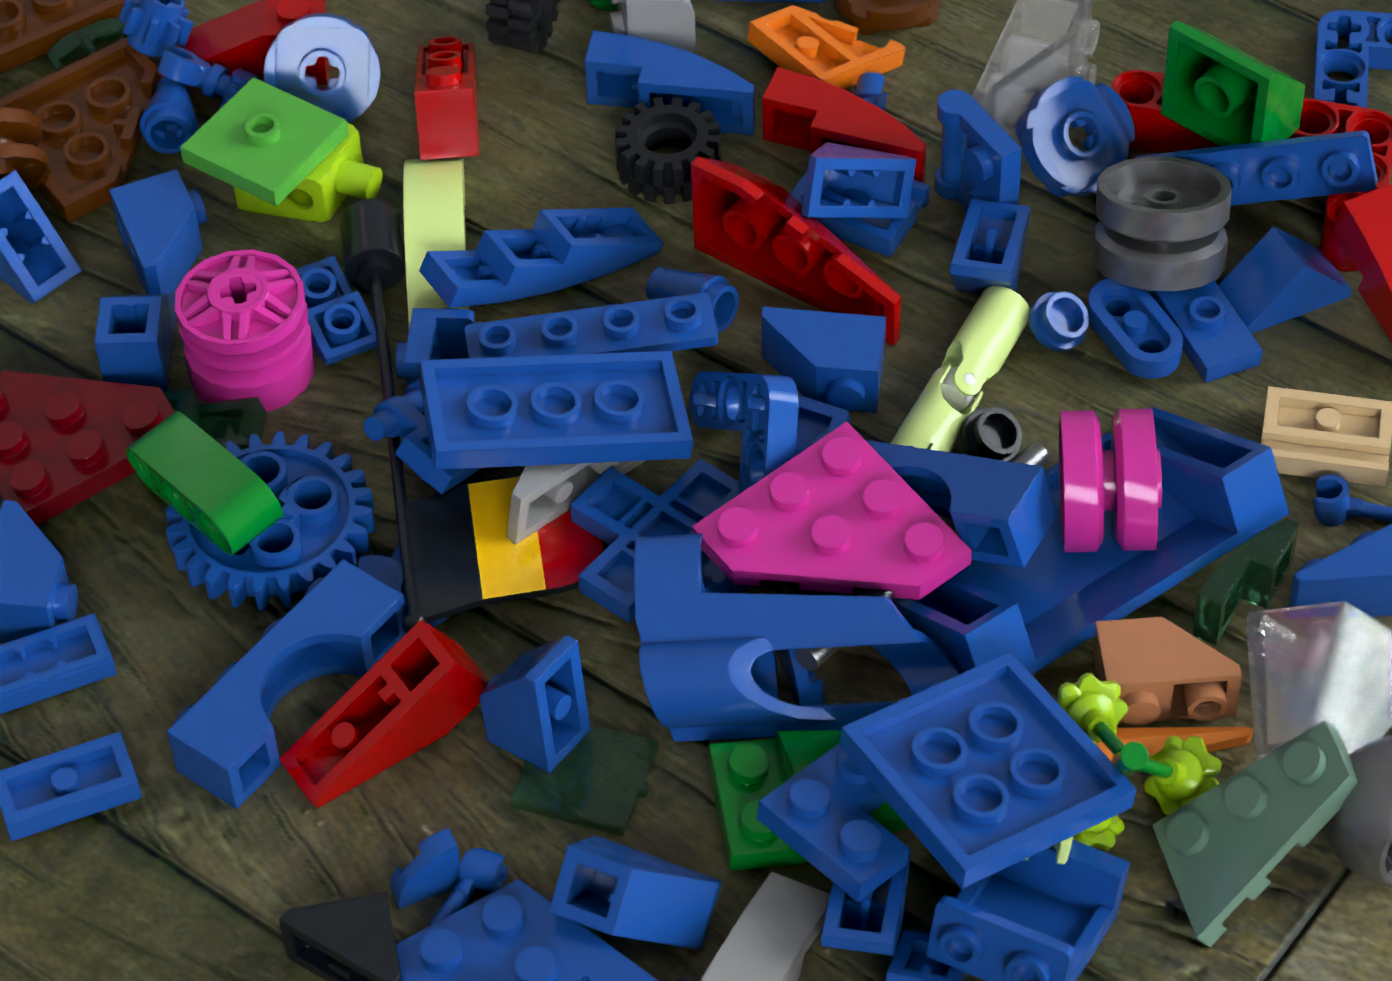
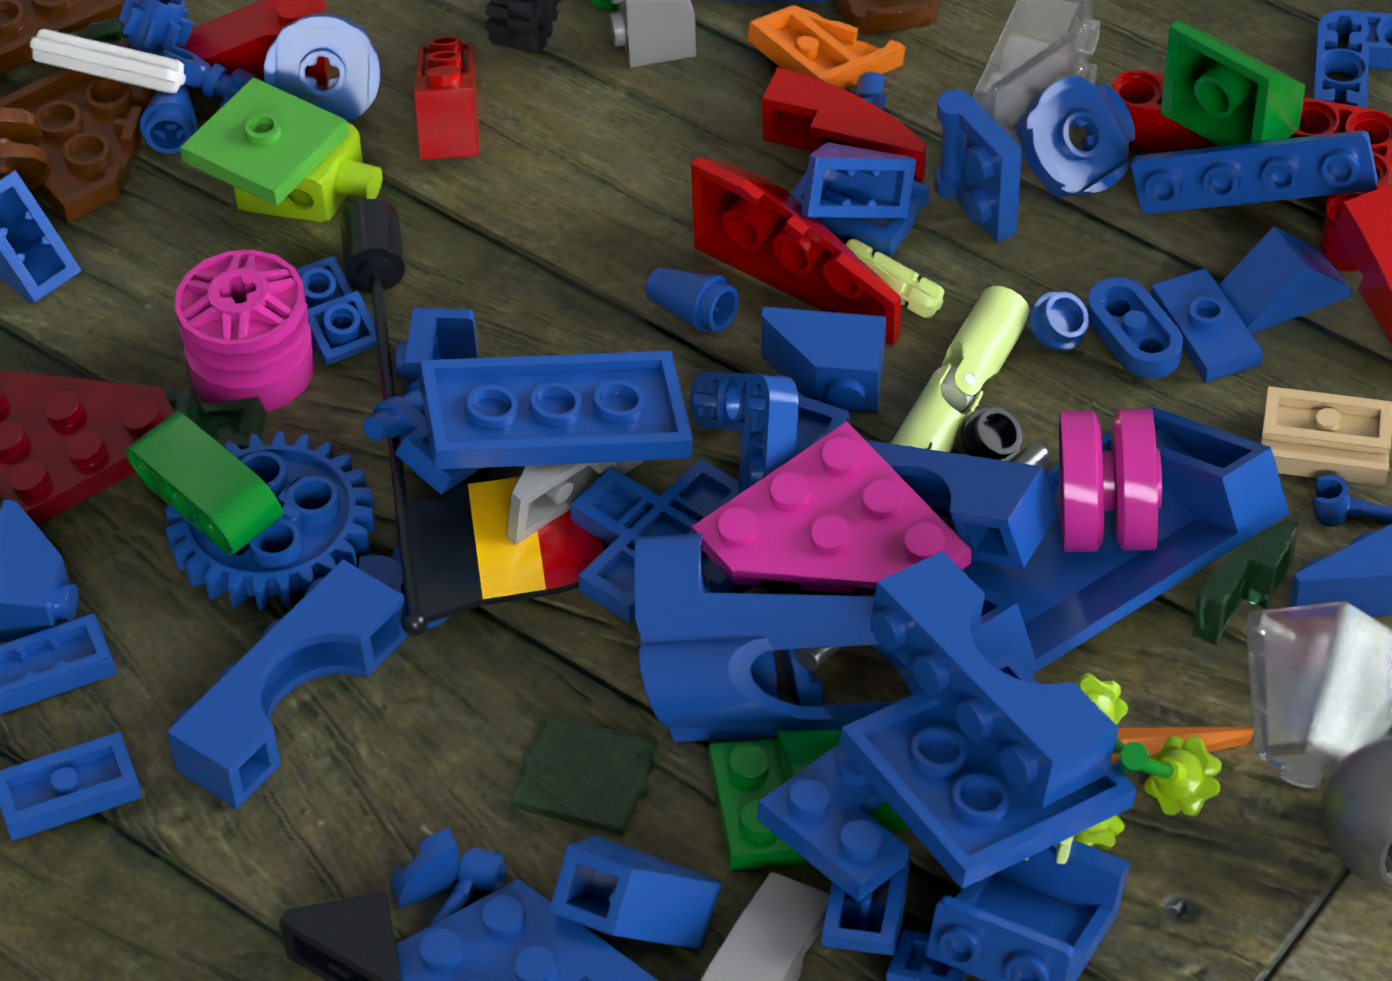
blue slope [94,293,176,391] -> none
blue slope [109,169,207,294] -> none
red slope [279,619,489,808] -> none
yellowish green slope [403,157,470,329] -> none
blue slope [419,208,664,308] -> none
blue bracket [464,292,718,358] -> none
blue slope [479,635,591,774] -> none
blue slope [584,30,755,135] -> none
black tyre [615,97,721,204] -> none
blue slope [950,198,1031,294] -> none
nougat slope [1092,617,1242,726] -> none
flat silver wheel [1093,157,1232,291] -> none
sand green wing [1152,720,1358,947] -> none
none -> white axle [30,29,186,94]
none -> yellowish green axle [845,239,944,318]
none -> blue arch [870,551,1119,808]

